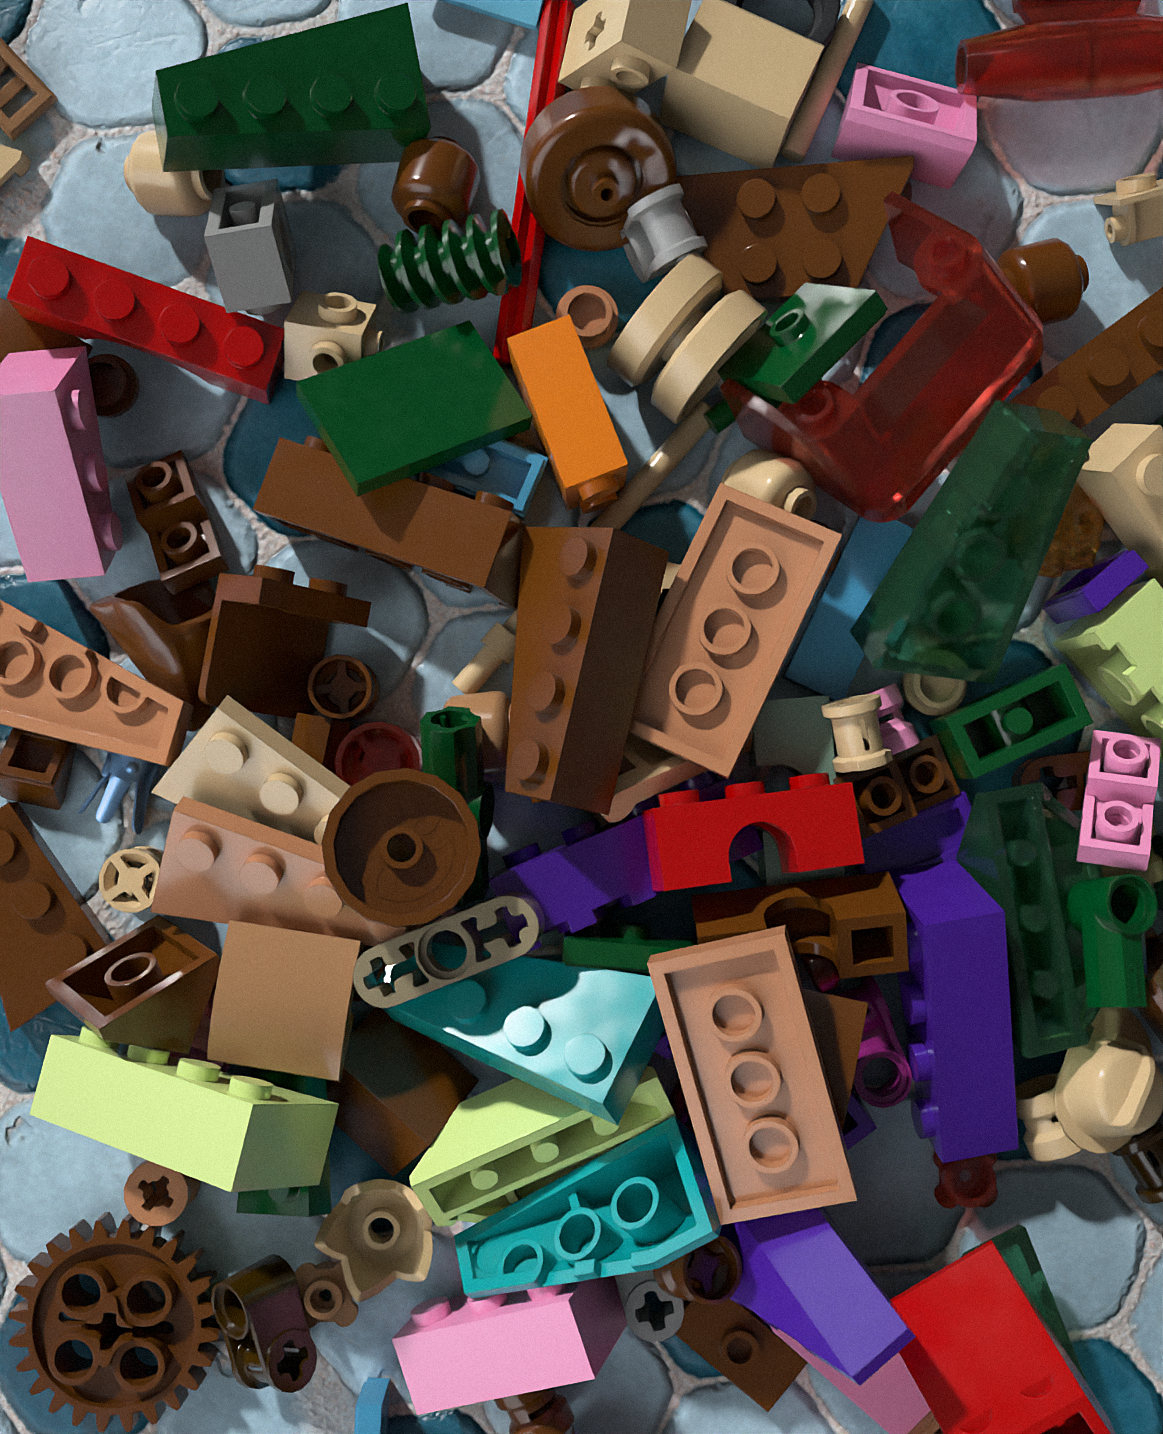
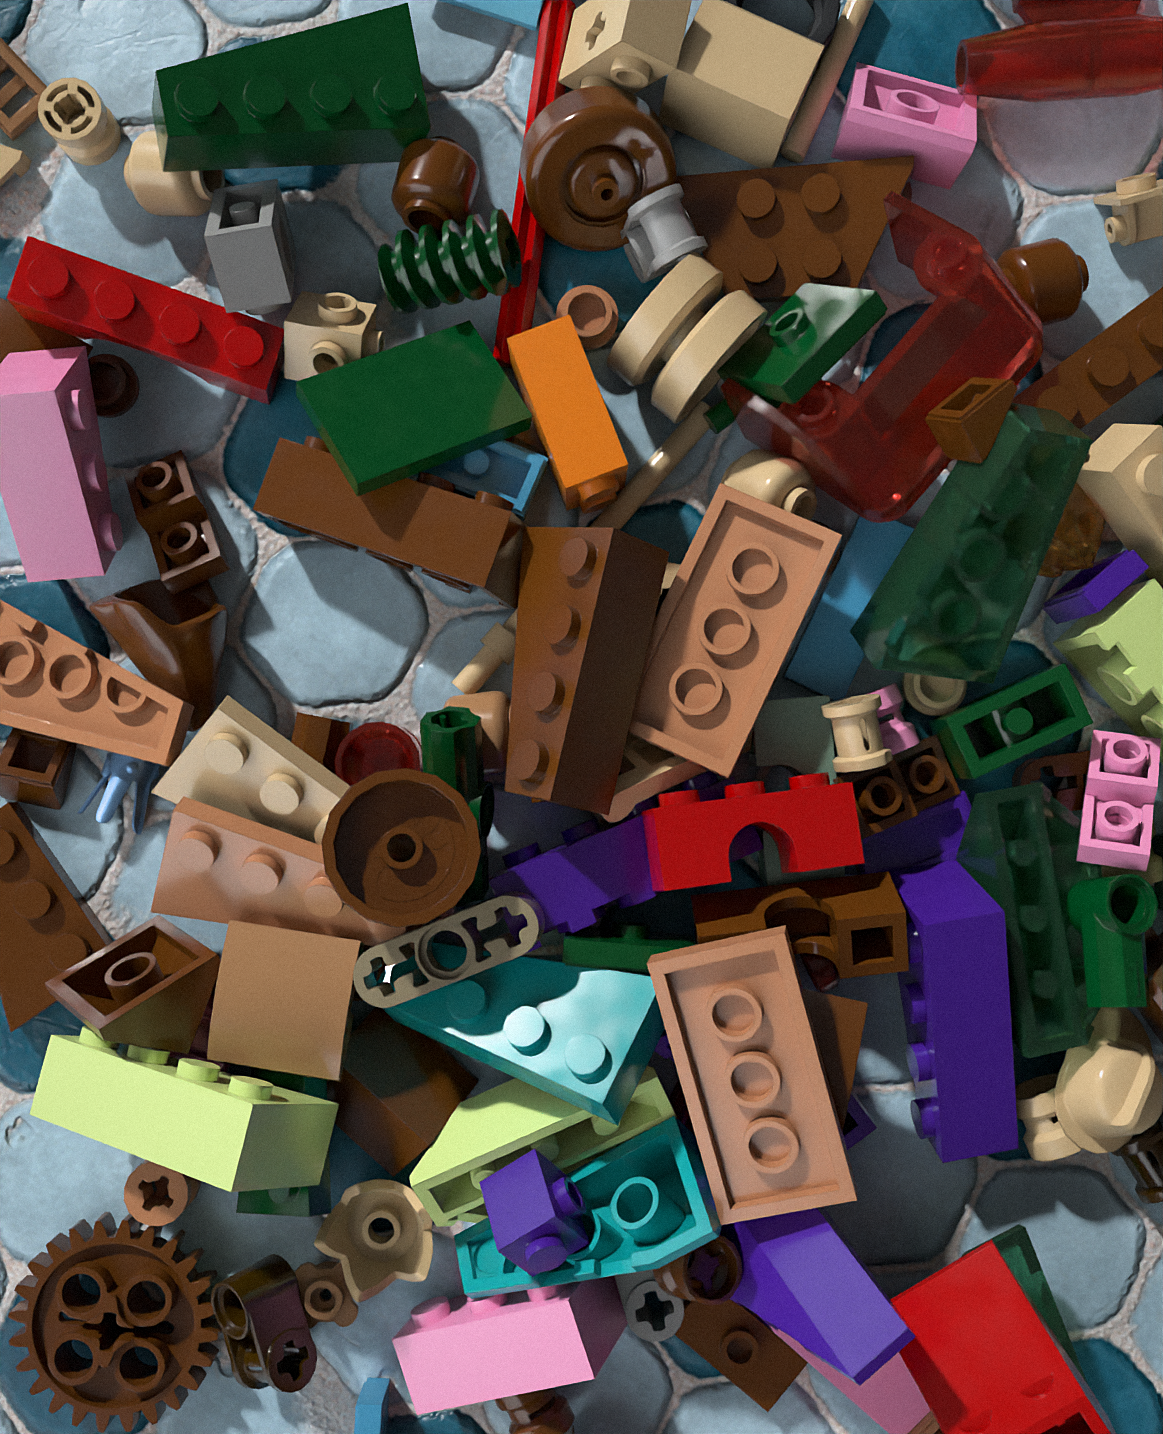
tan wheel [99,846,164,913] -> none
reddish brown bracket [198,565,372,719] -> none
reddish brown wheel [307,654,381,721] -> none
magenta piece [835,975,912,1108] -> none
clear red plate [932,1151,998,1209] -> none
none -> tan wheel [38,78,121,166]
none -> dark purple brick [479,1149,589,1277]
none -> reddish brown slope [924,377,1017,463]

